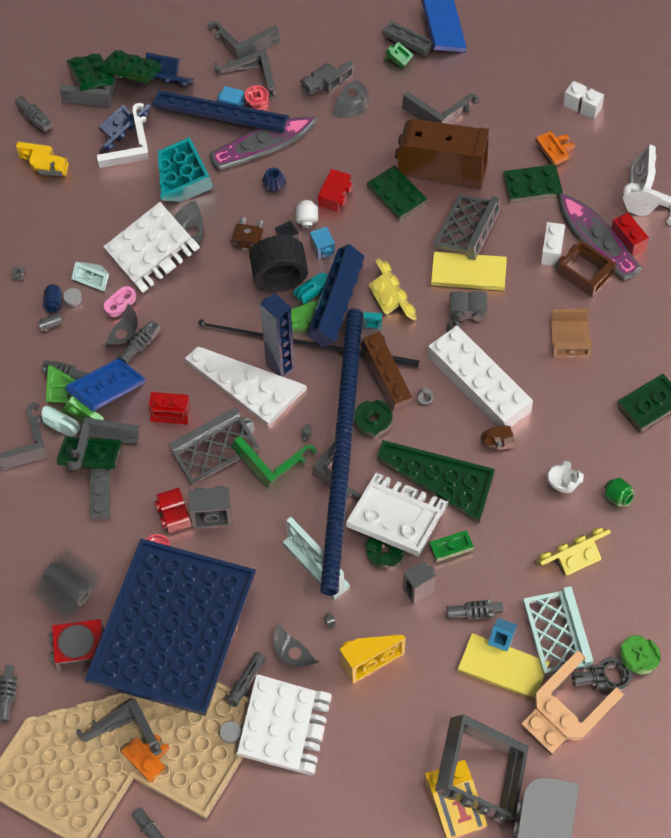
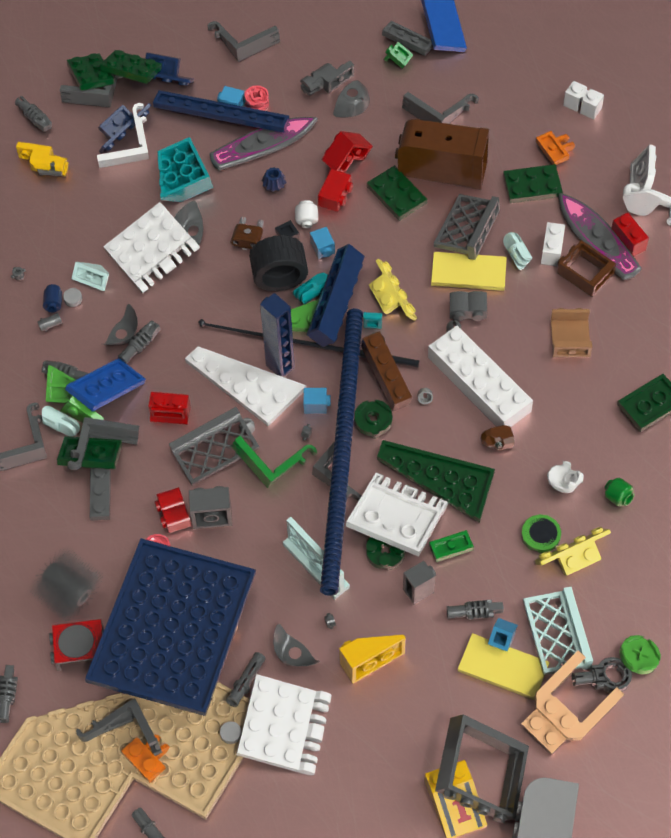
bright pink plate [104,286,136,317] -> none
dark grey hinge [214,50,278,99] -> none
none -> dark azure brick [303,388,331,414]
none -> red brick [321,131,373,173]
none -> light aqua arm [503,232,533,270]
none -> tile [521,514,561,553]

